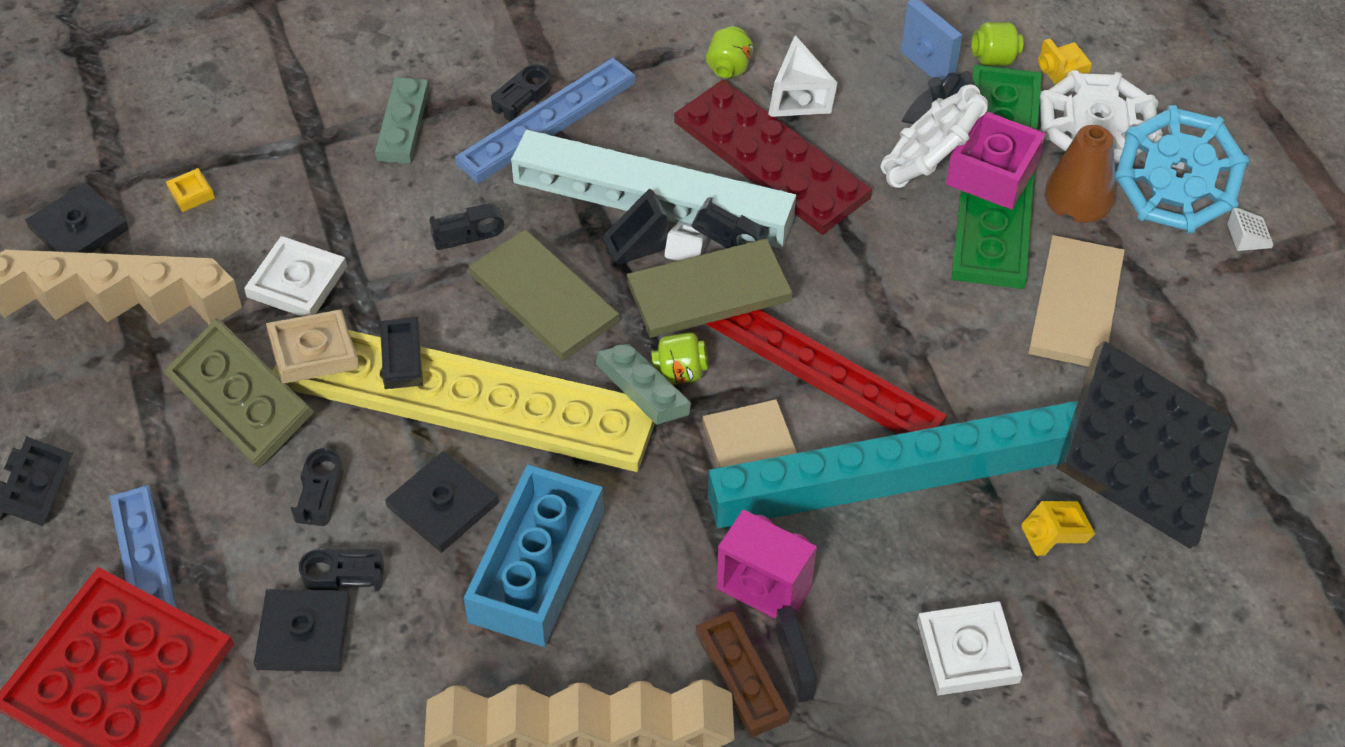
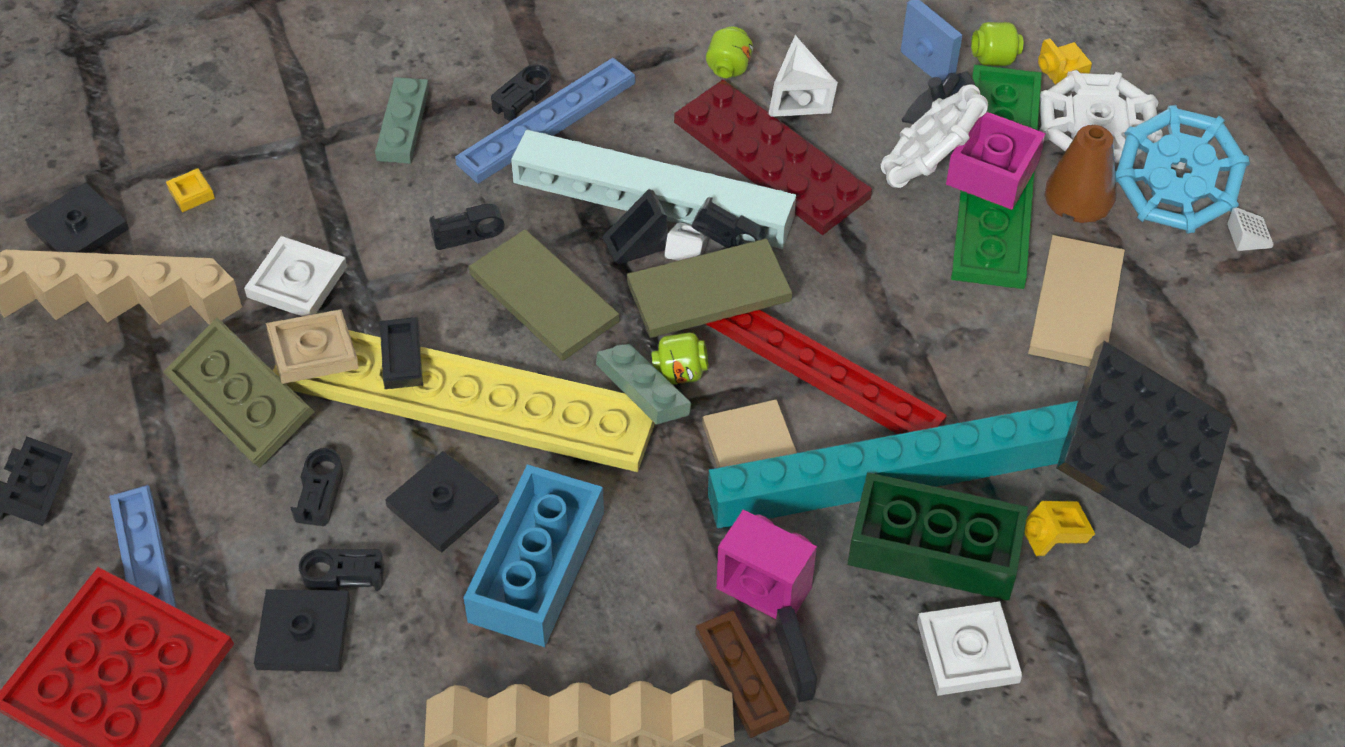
none -> dark green brick [847,472,1028,601]

